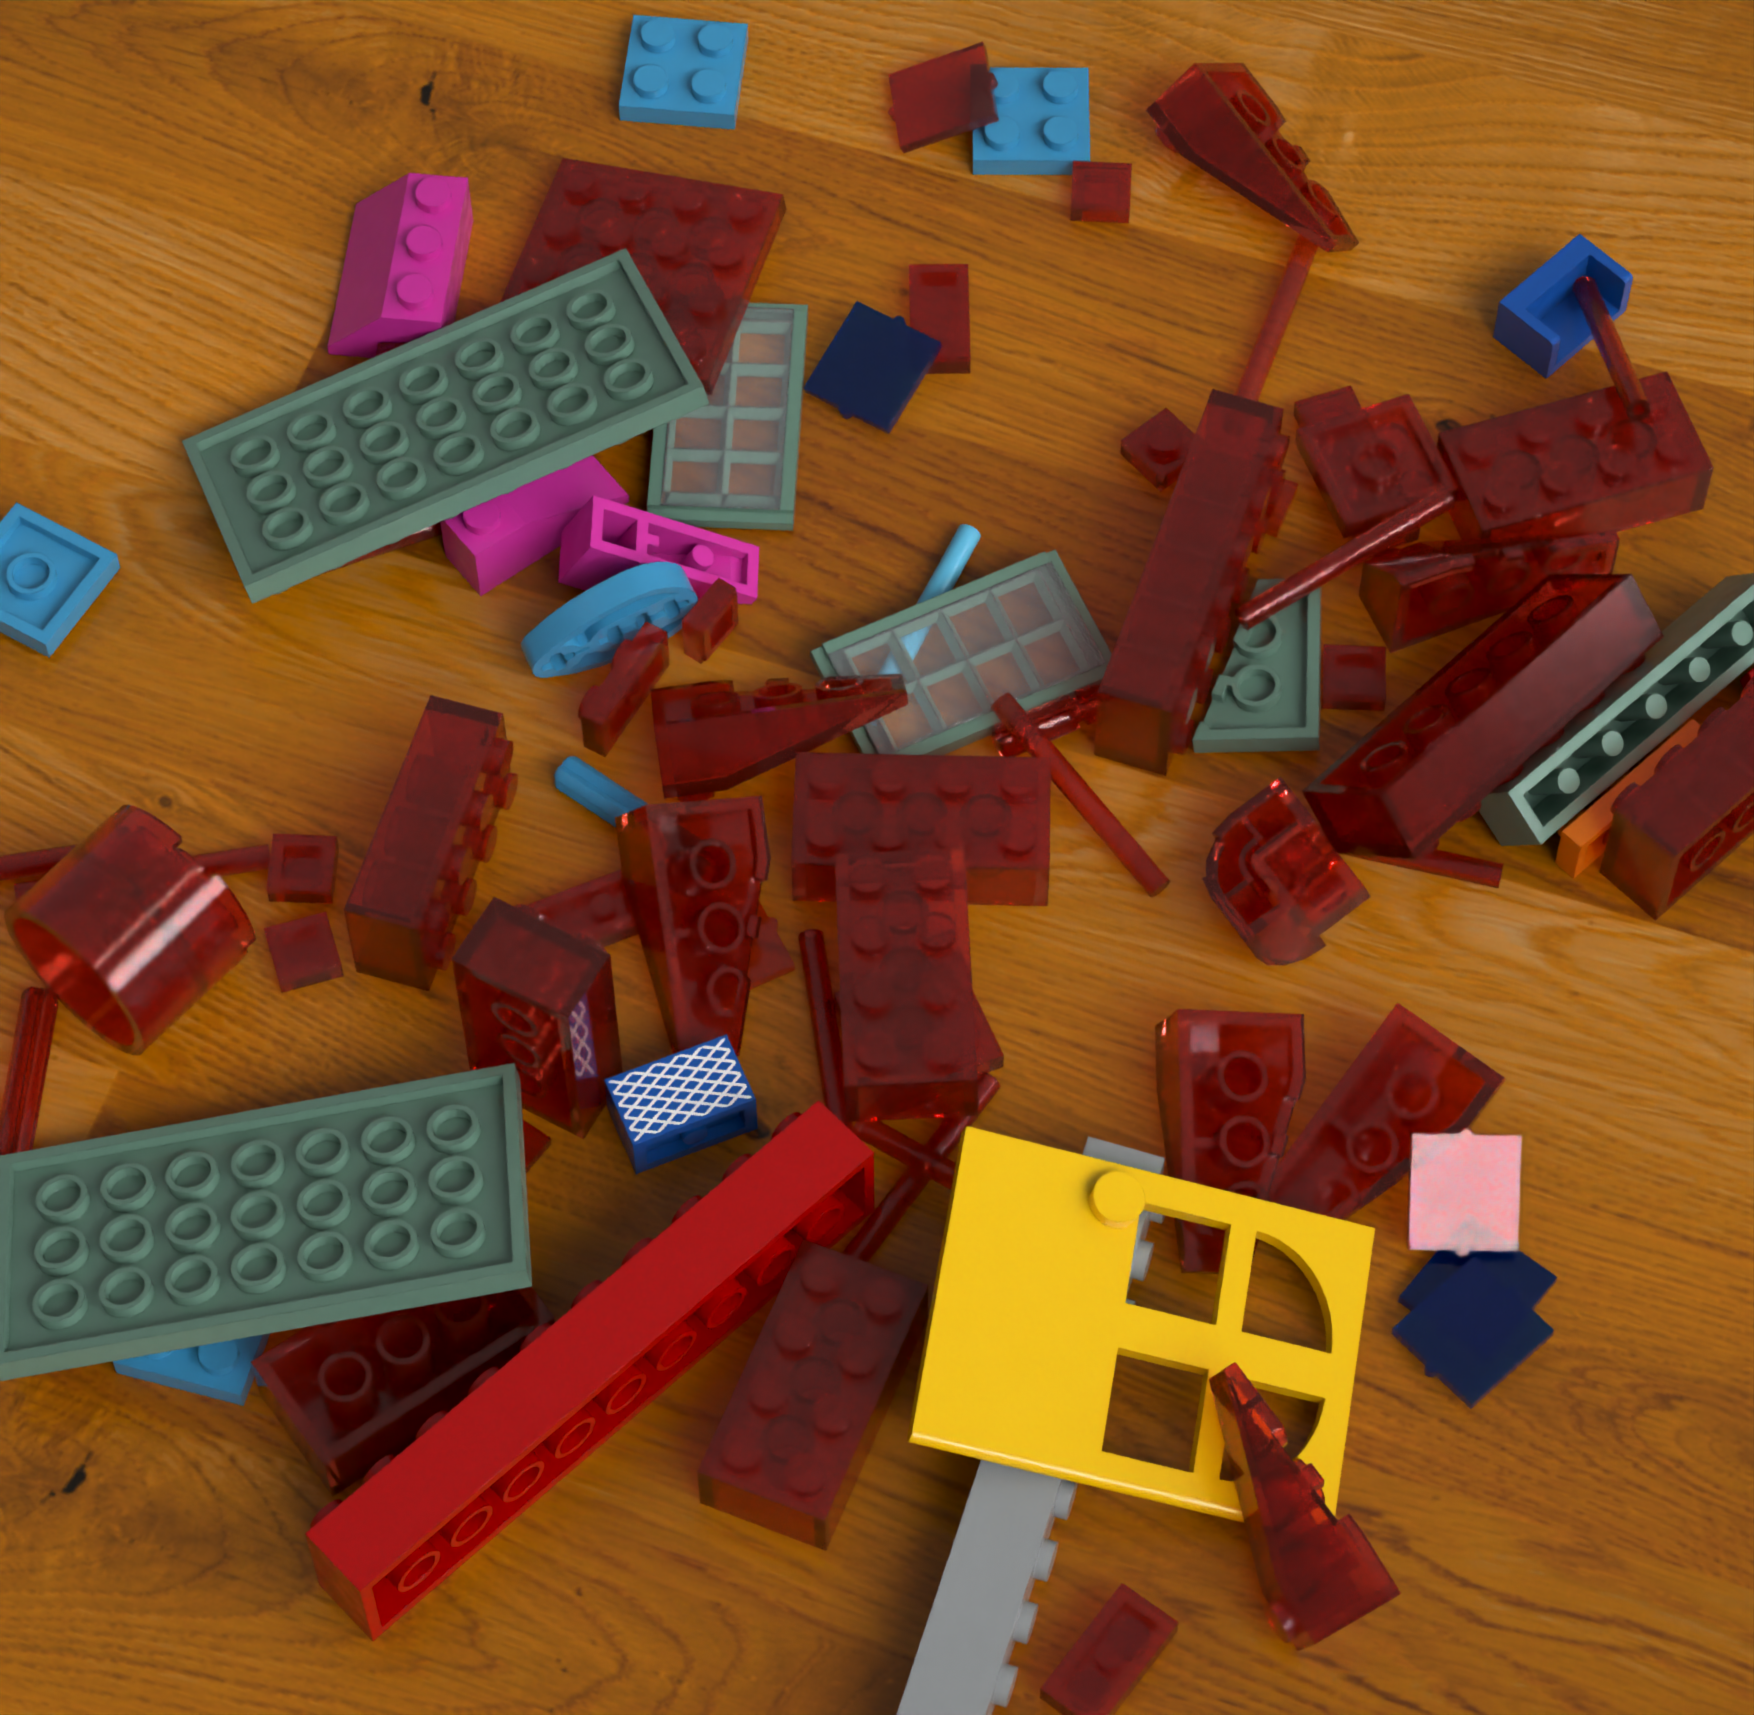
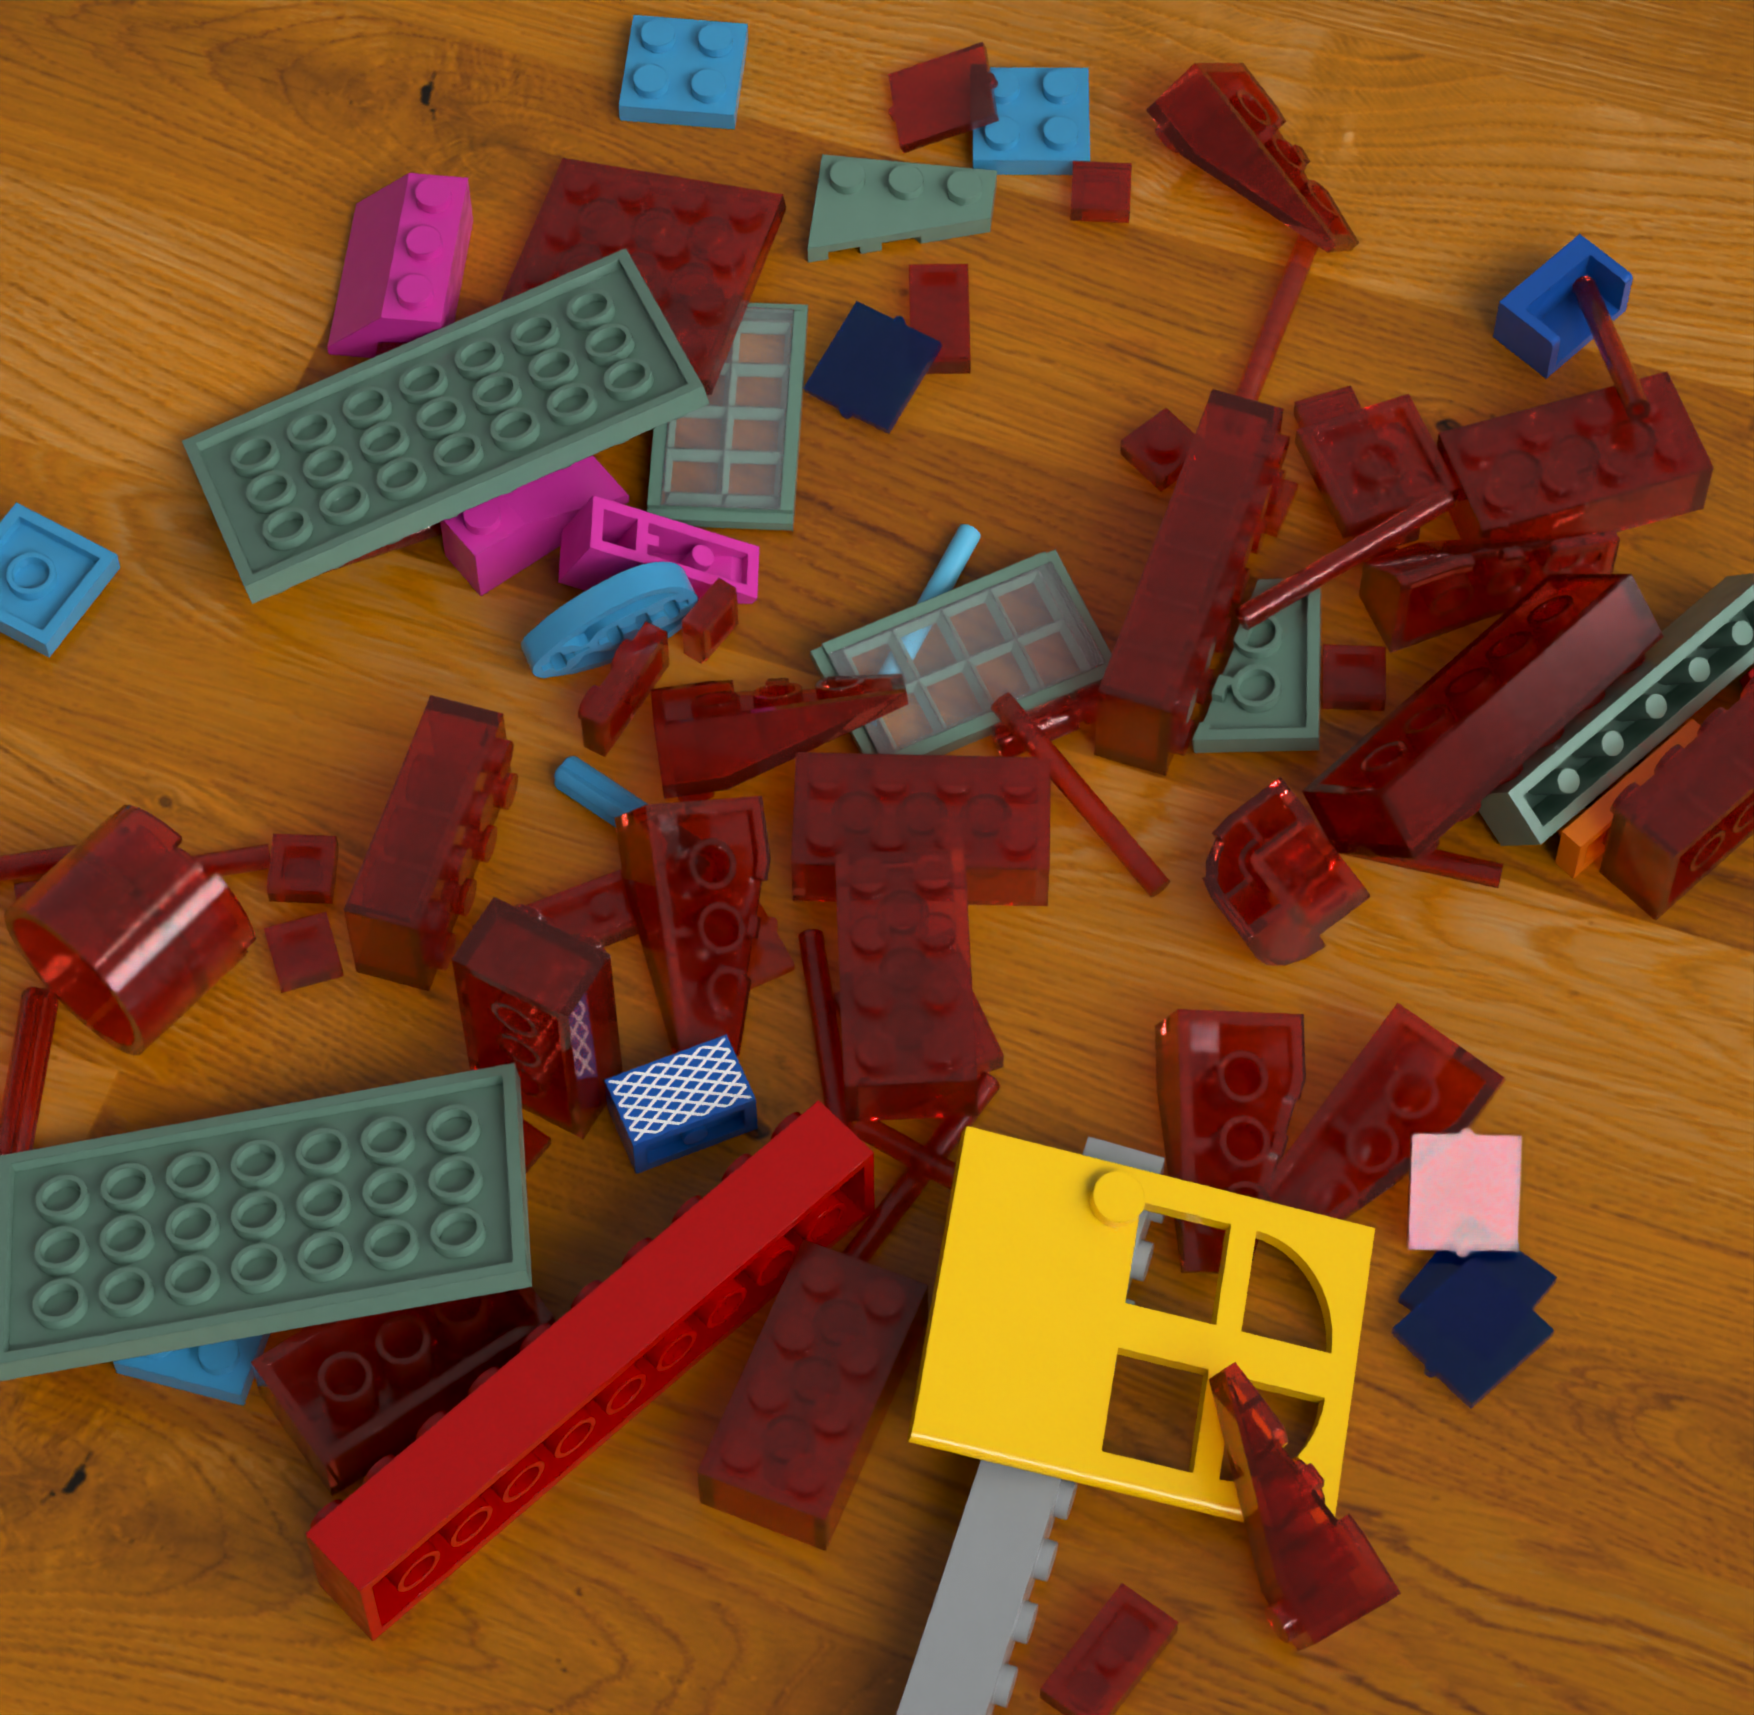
none -> sand green wing [807,154,997,263]

